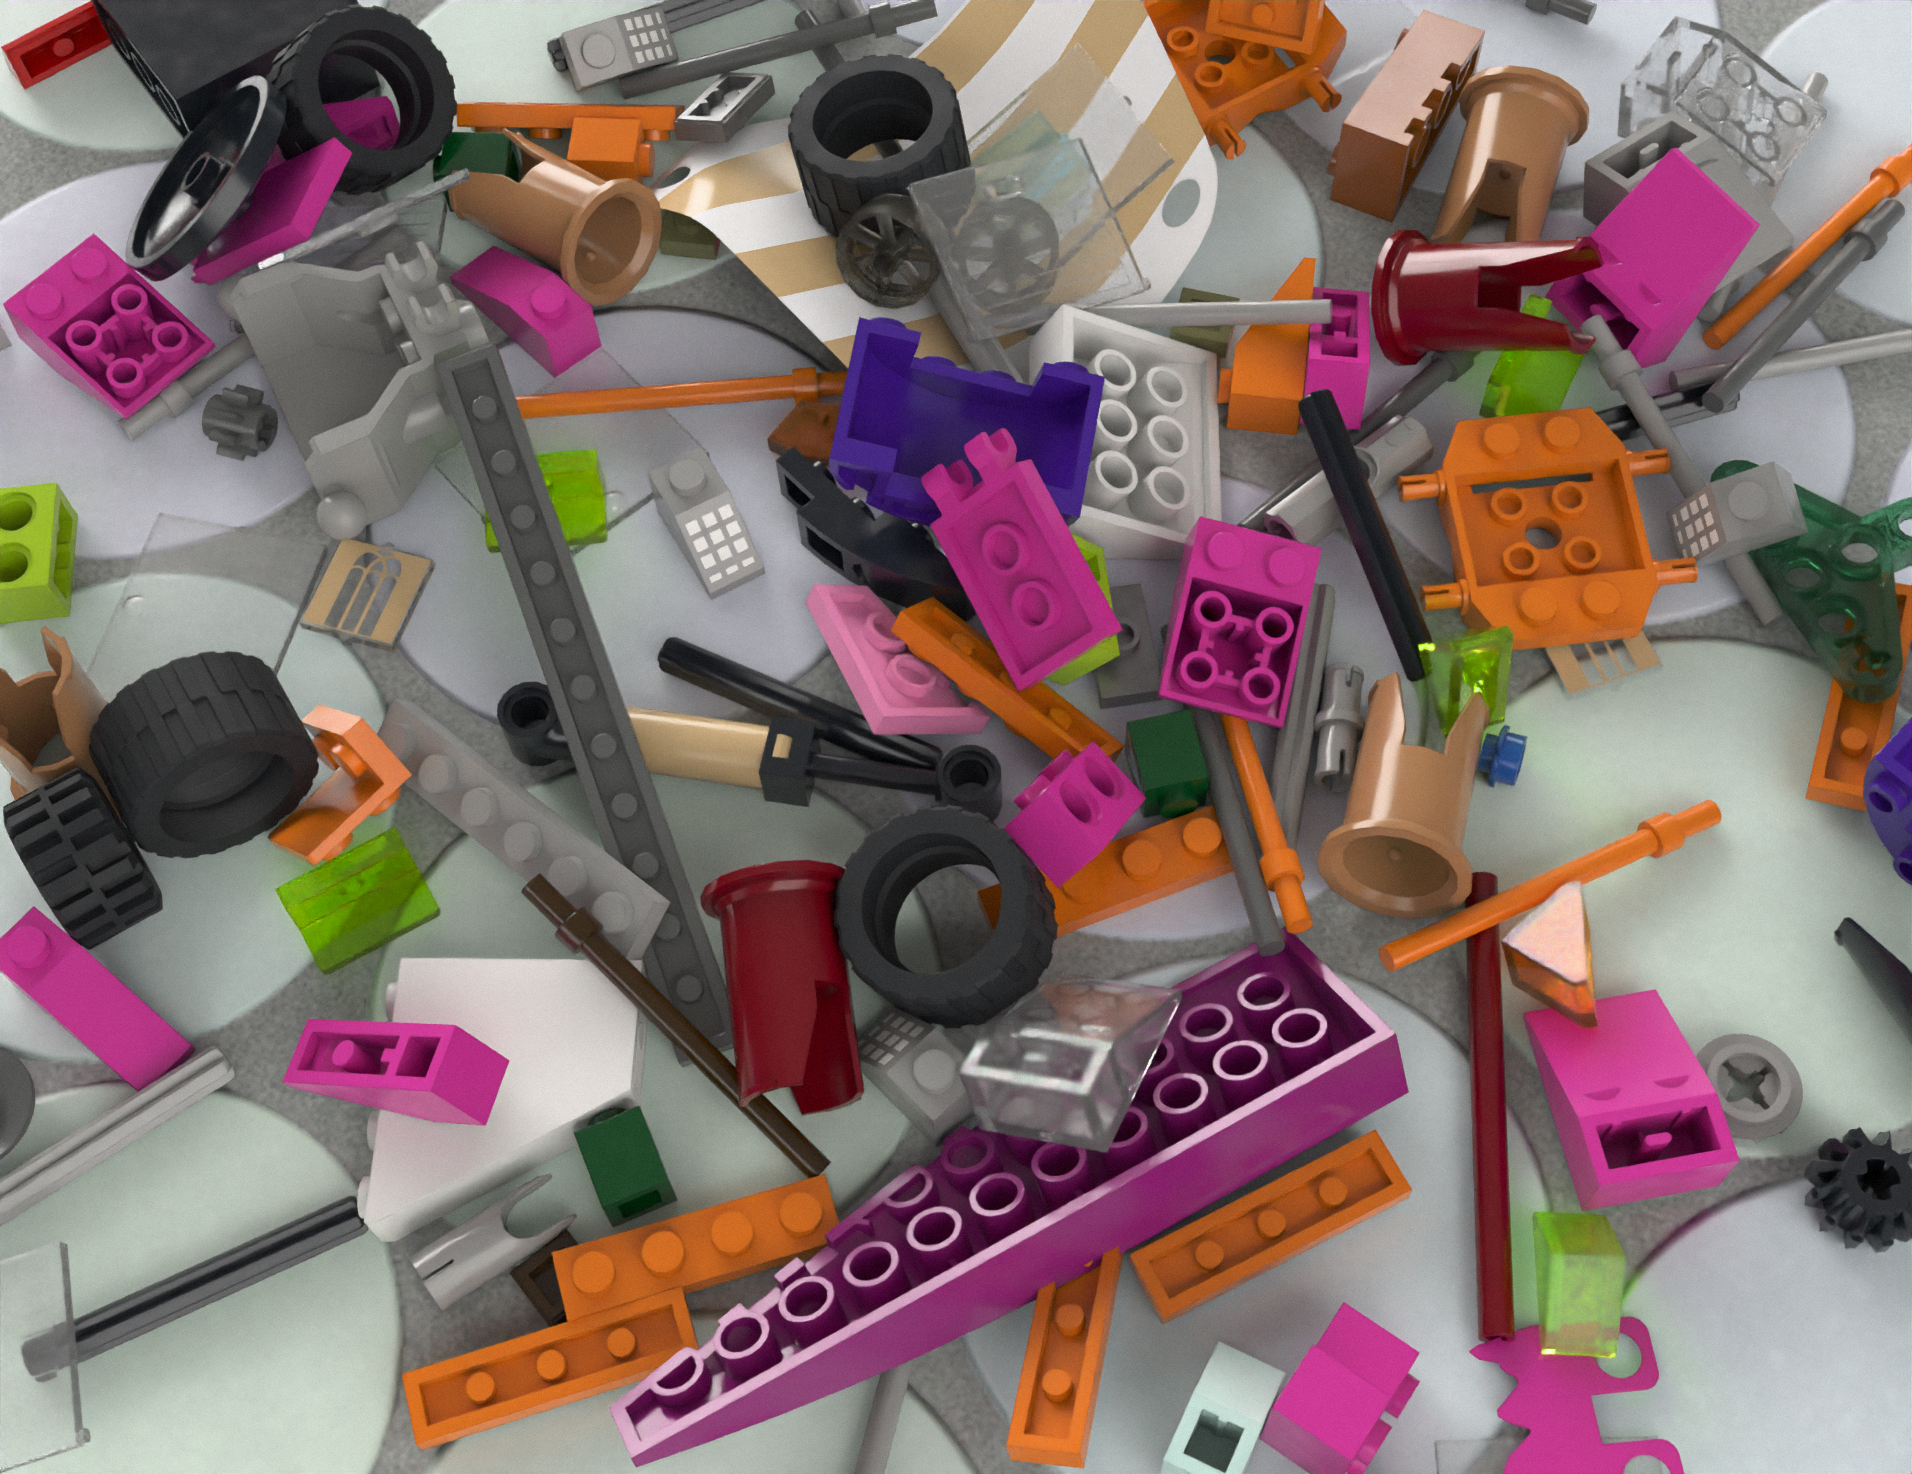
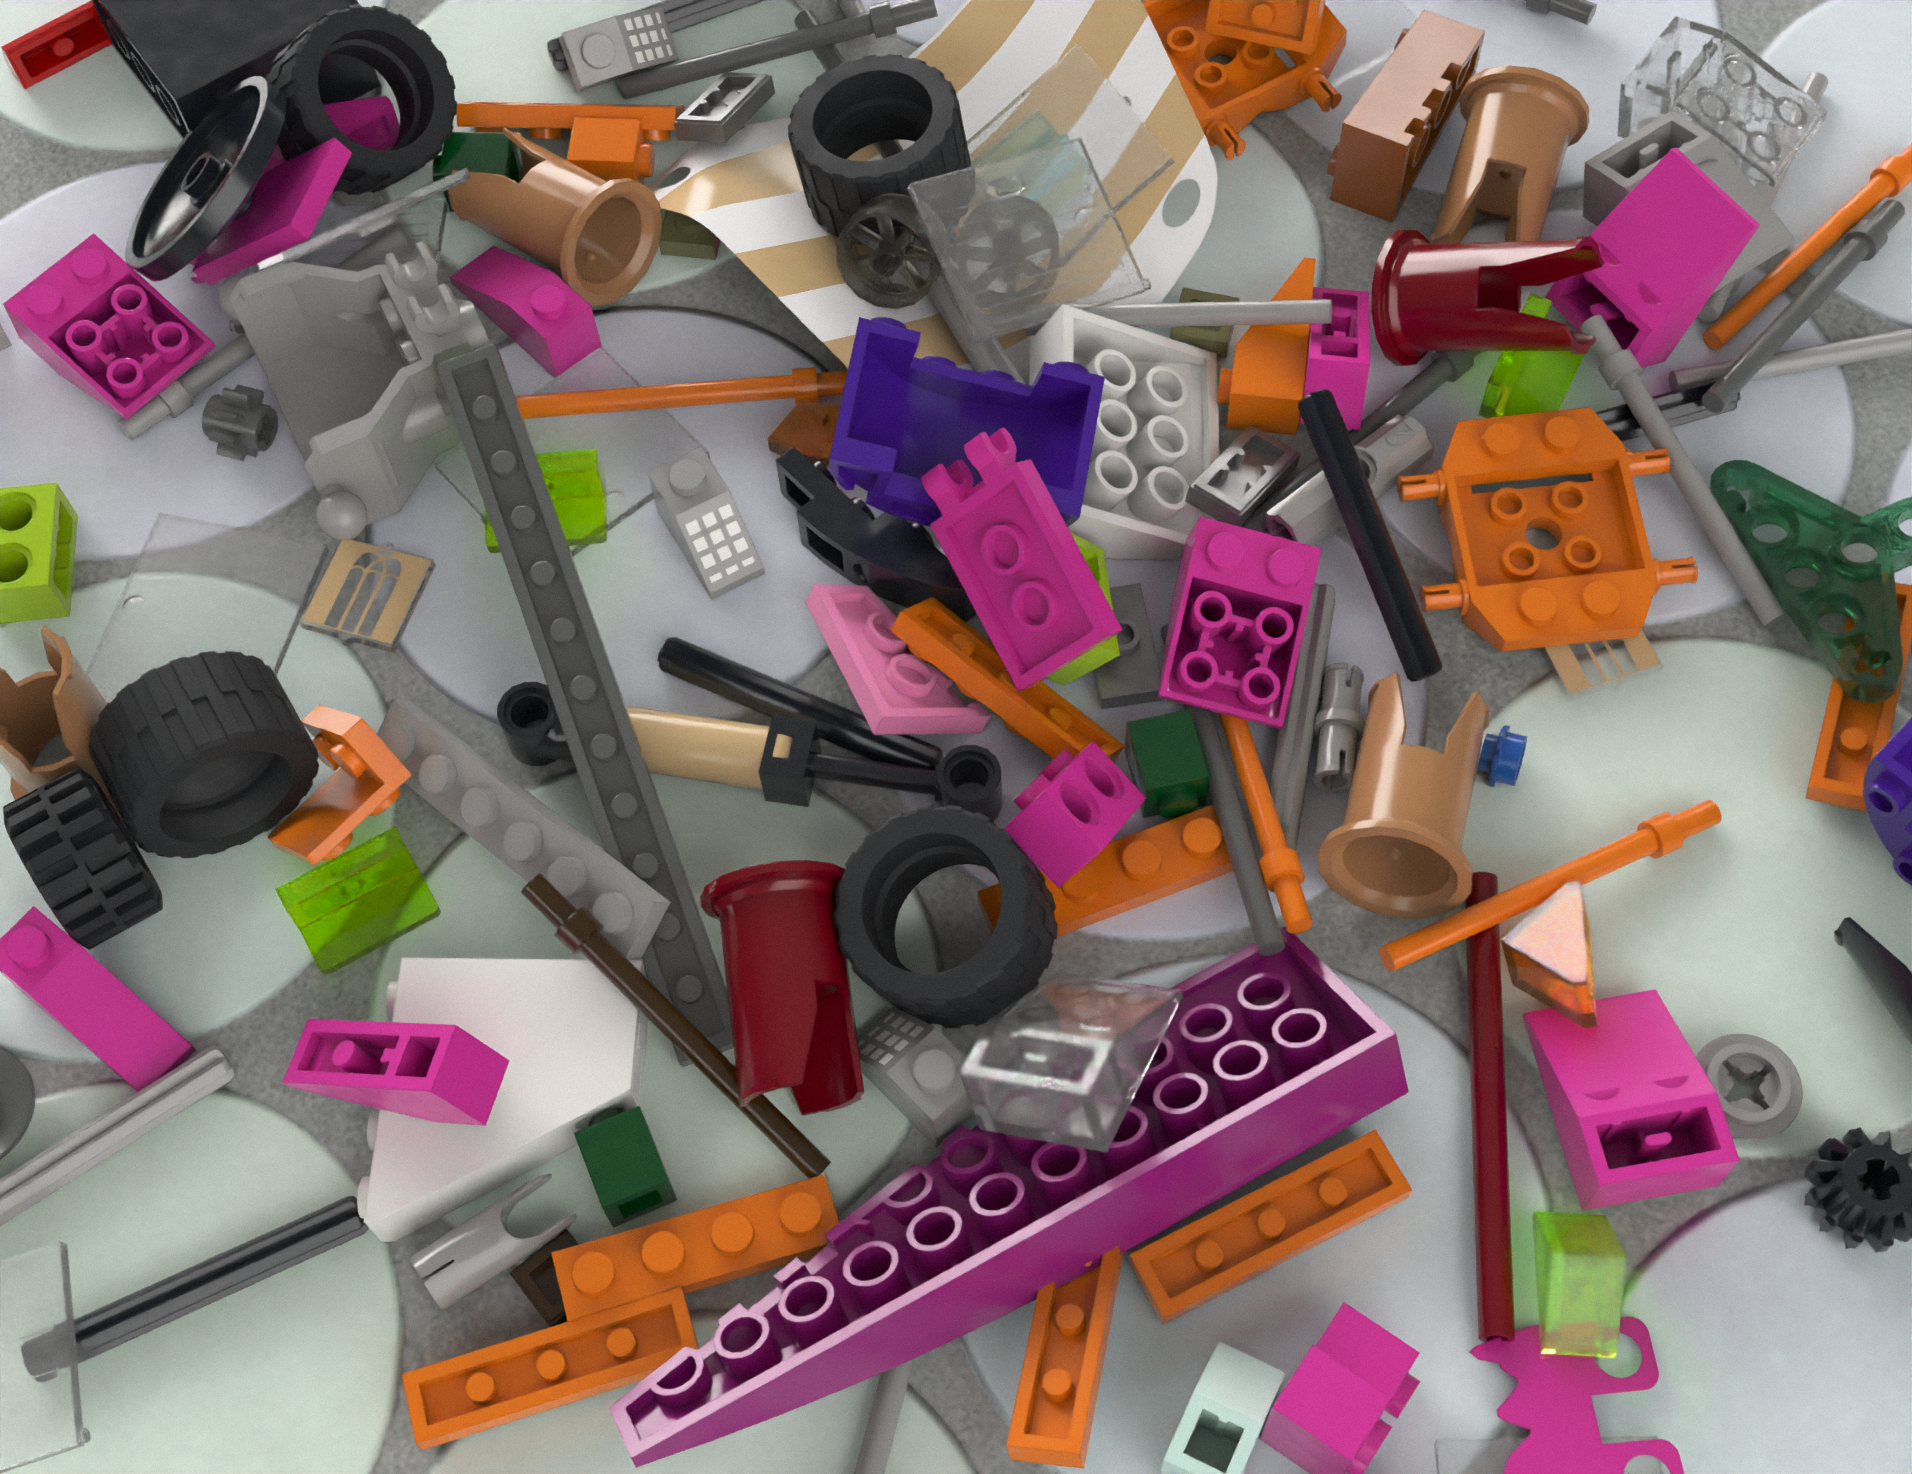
clear neon green slope [1418,626,1514,739] -> none
light grey slope [1666,462,1808,568] -> none
none -> flat silver plate [1185,425,1301,527]

